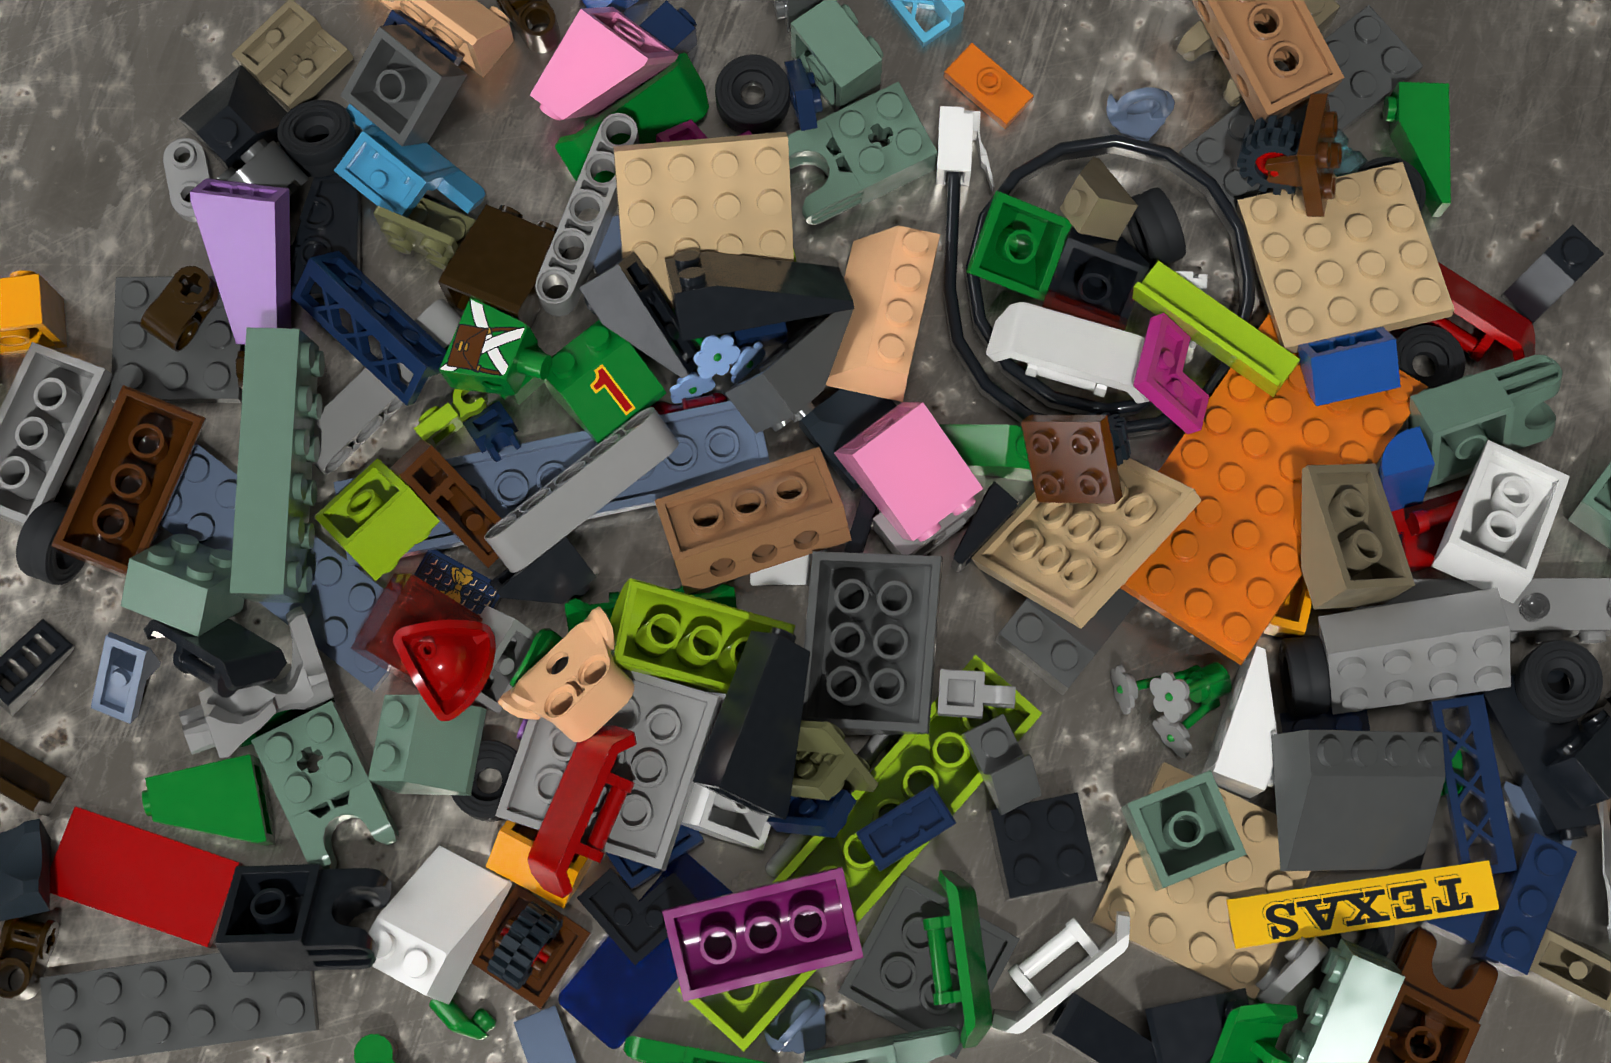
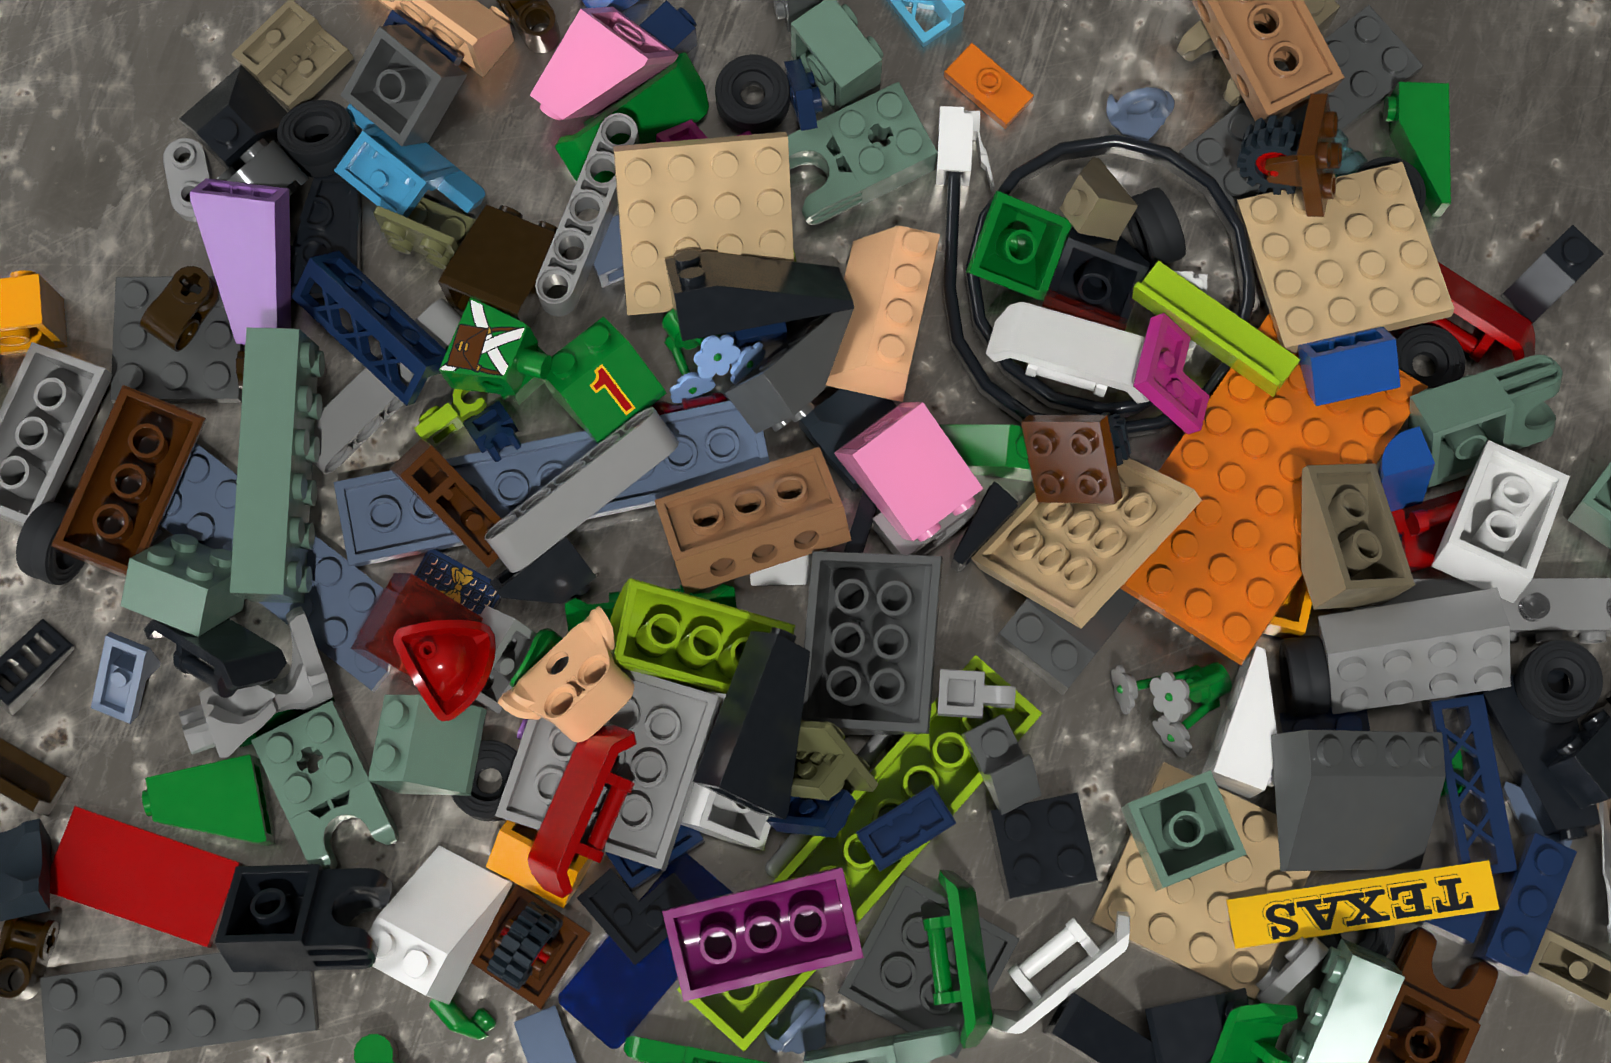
lime slope [314,458,440,581] -> none
slope [579,252,698,378] -> none

